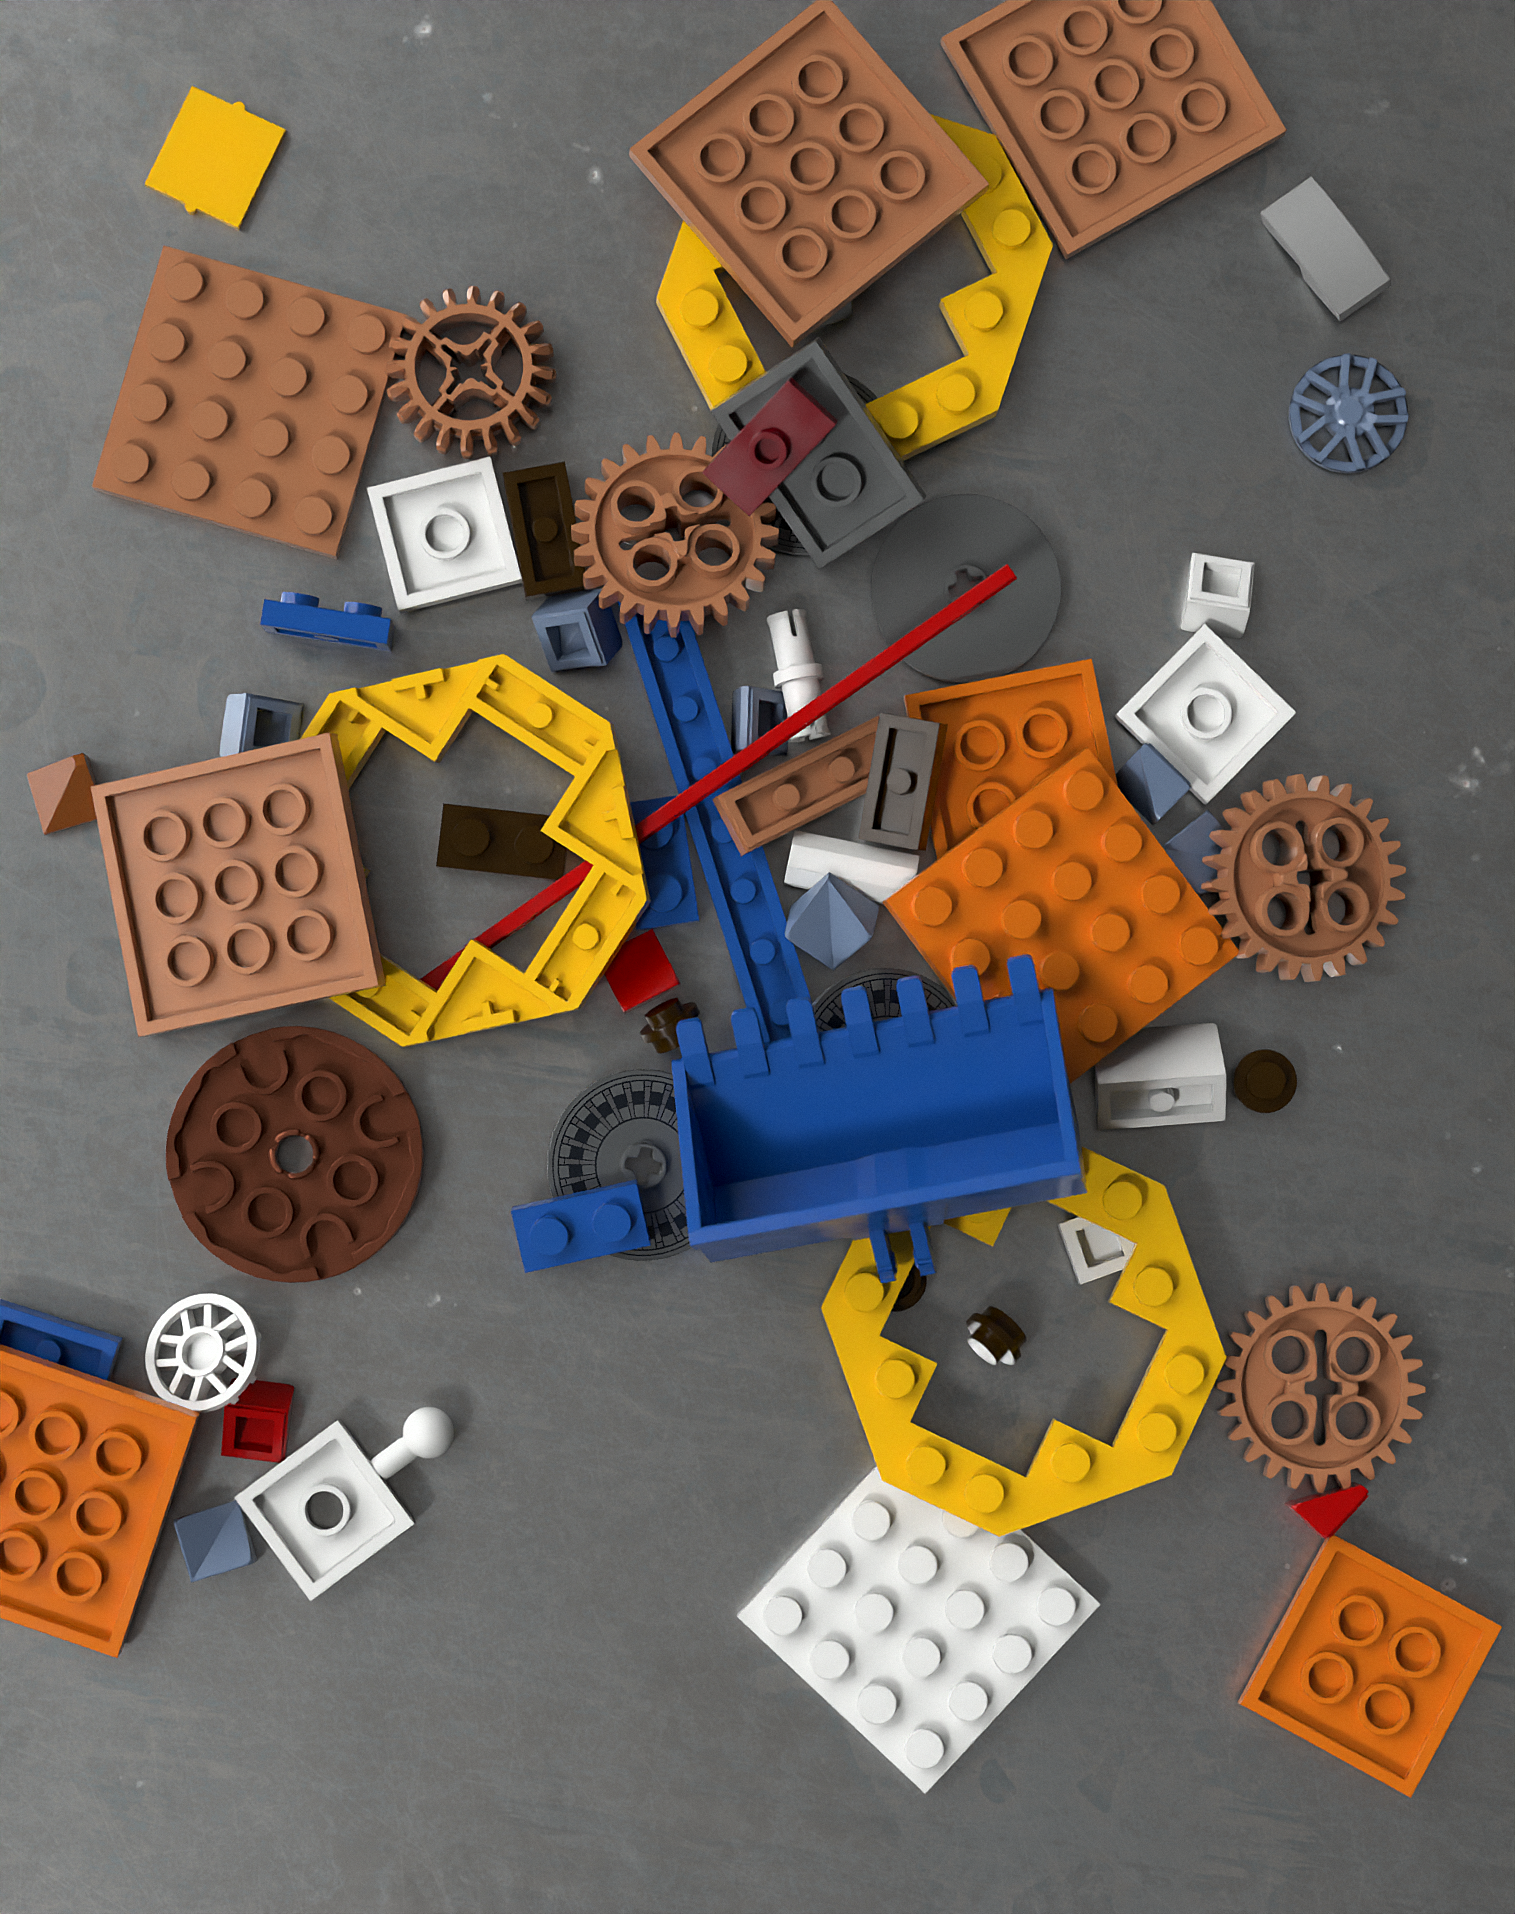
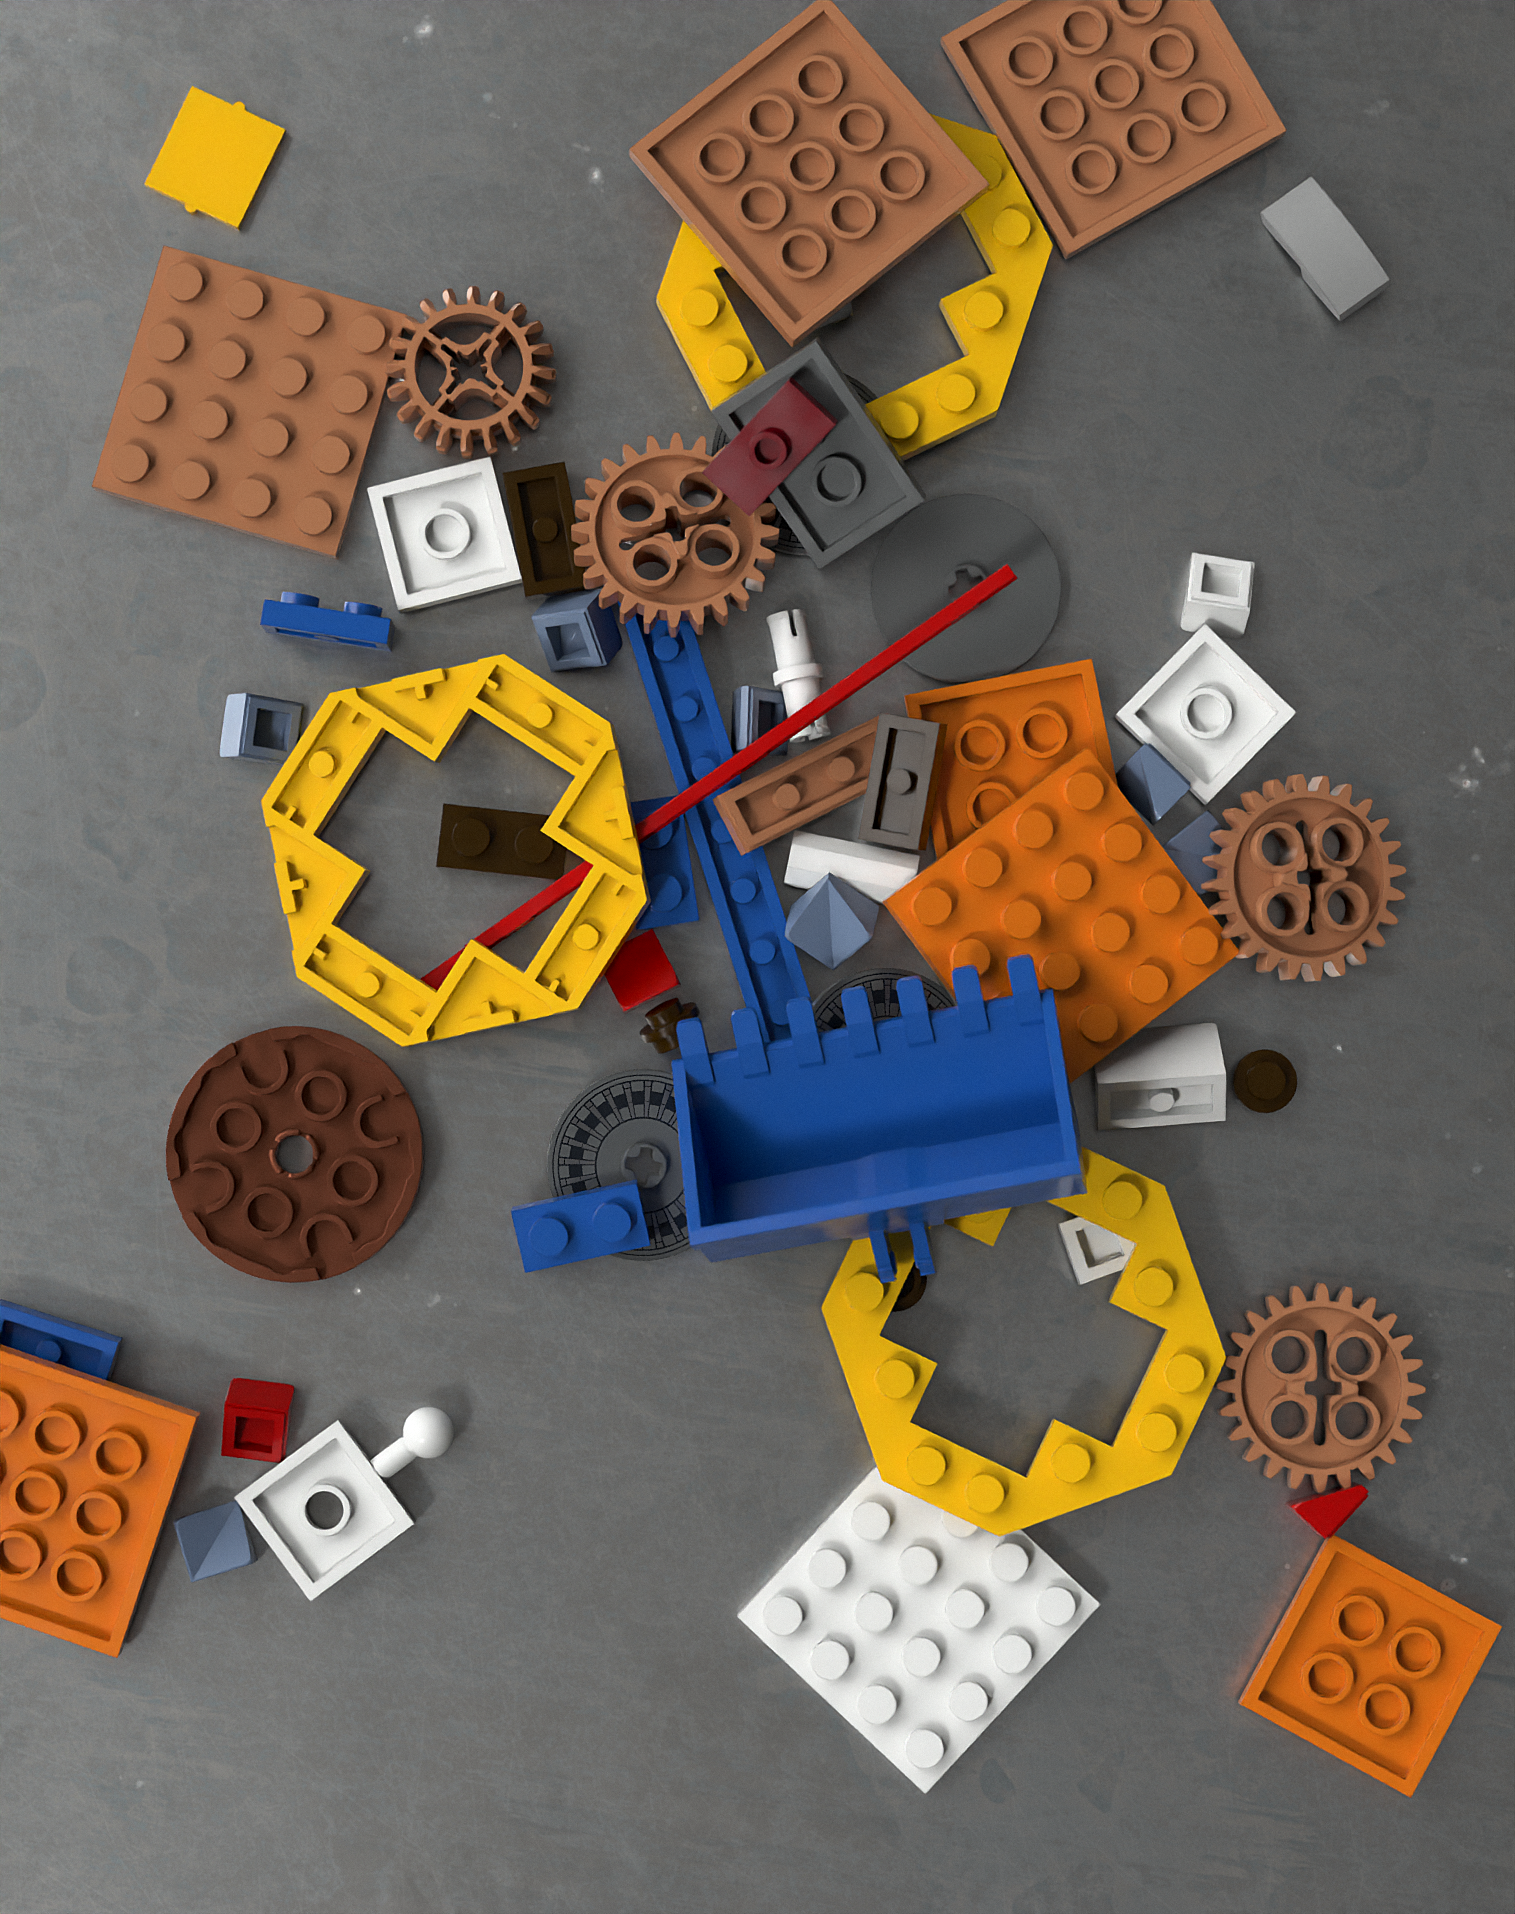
dark orange slope [27,753,97,835] -> none
nougat plate [91,733,386,1037] -> none
white wheel [145,1293,262,1413] -> none
dark brown plate [966,1306,1027,1365] -> none
sand blue wheel [1289,353,1409,473] -> none

